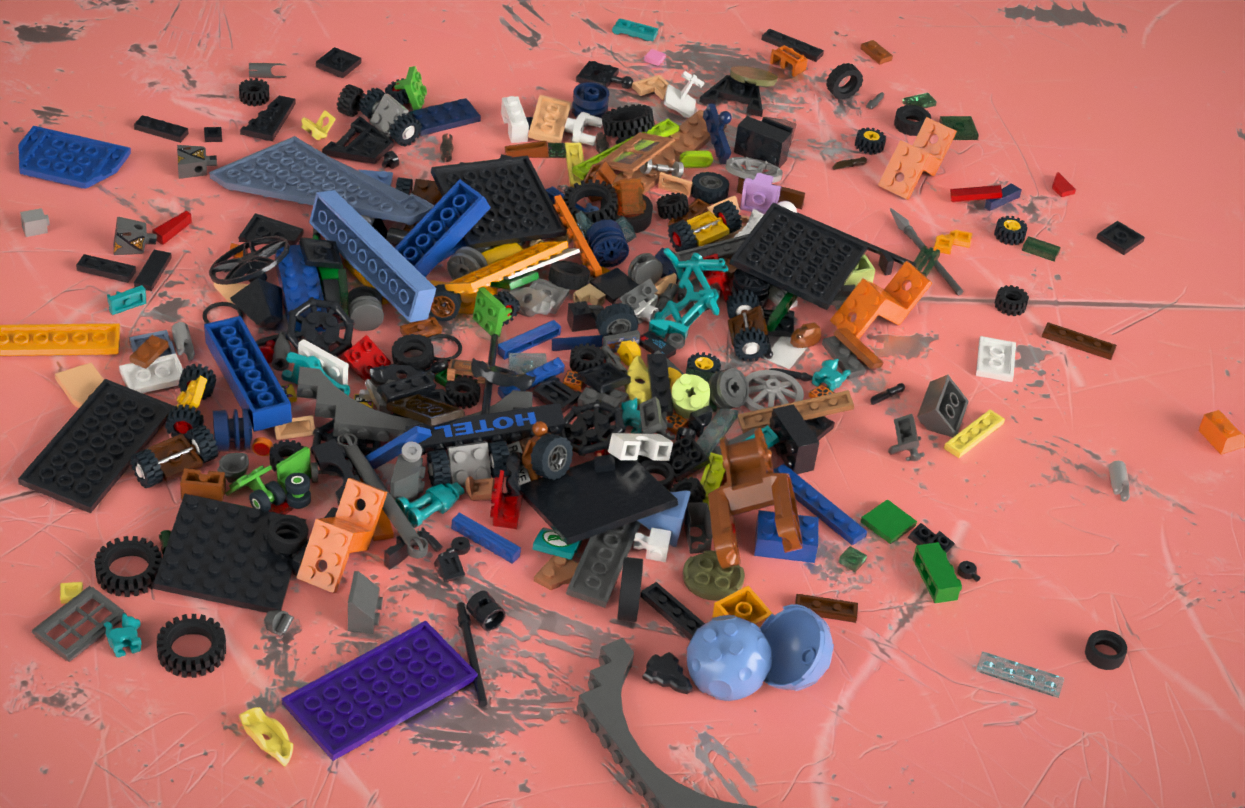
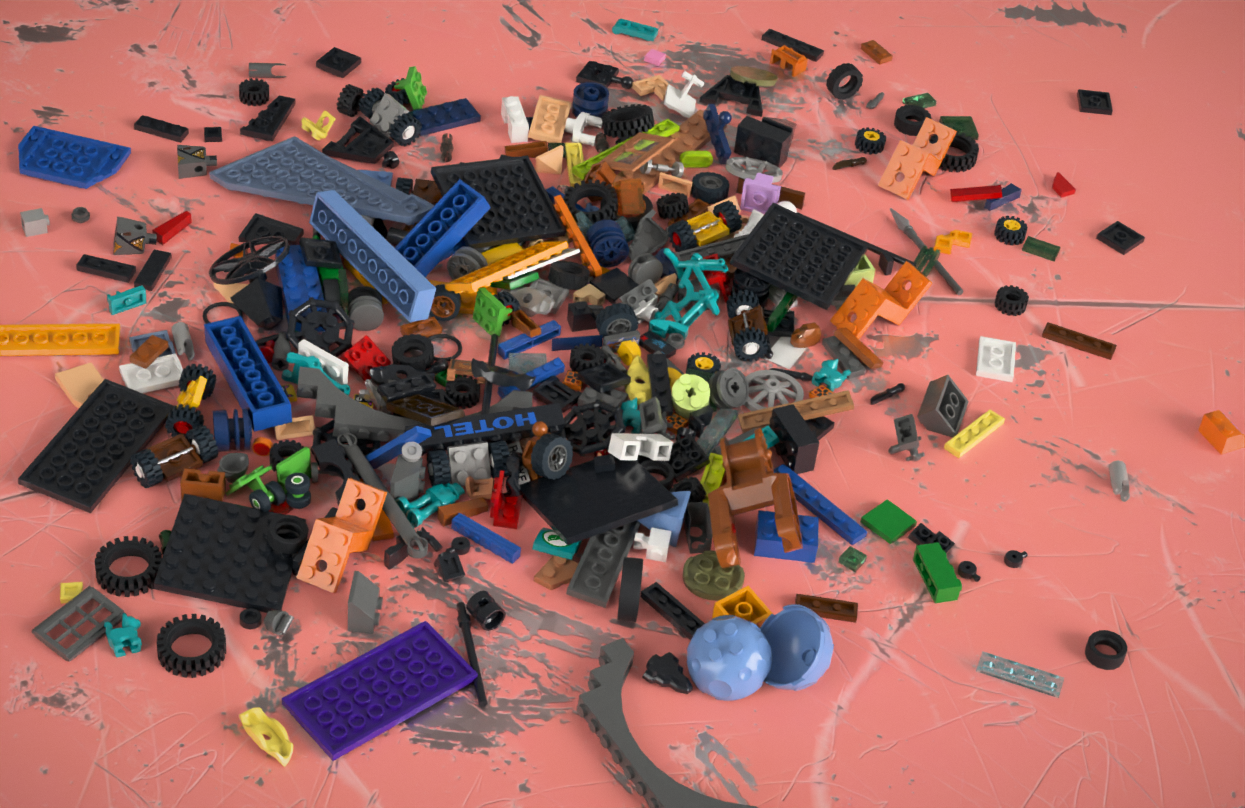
none -> dark grey plate [71,207,90,223]
none -> black tile [240,608,262,629]
none -> dark orange piece [437,497,489,527]
none -> dark orange piece [510,309,541,338]
none -> light nougat slope [535,145,563,174]
none -> dark grey animal [628,209,670,261]
none -> black tyre [930,131,979,173]
none -> black piece [1004,550,1028,568]
none -> black tile [1077,89,1113,115]

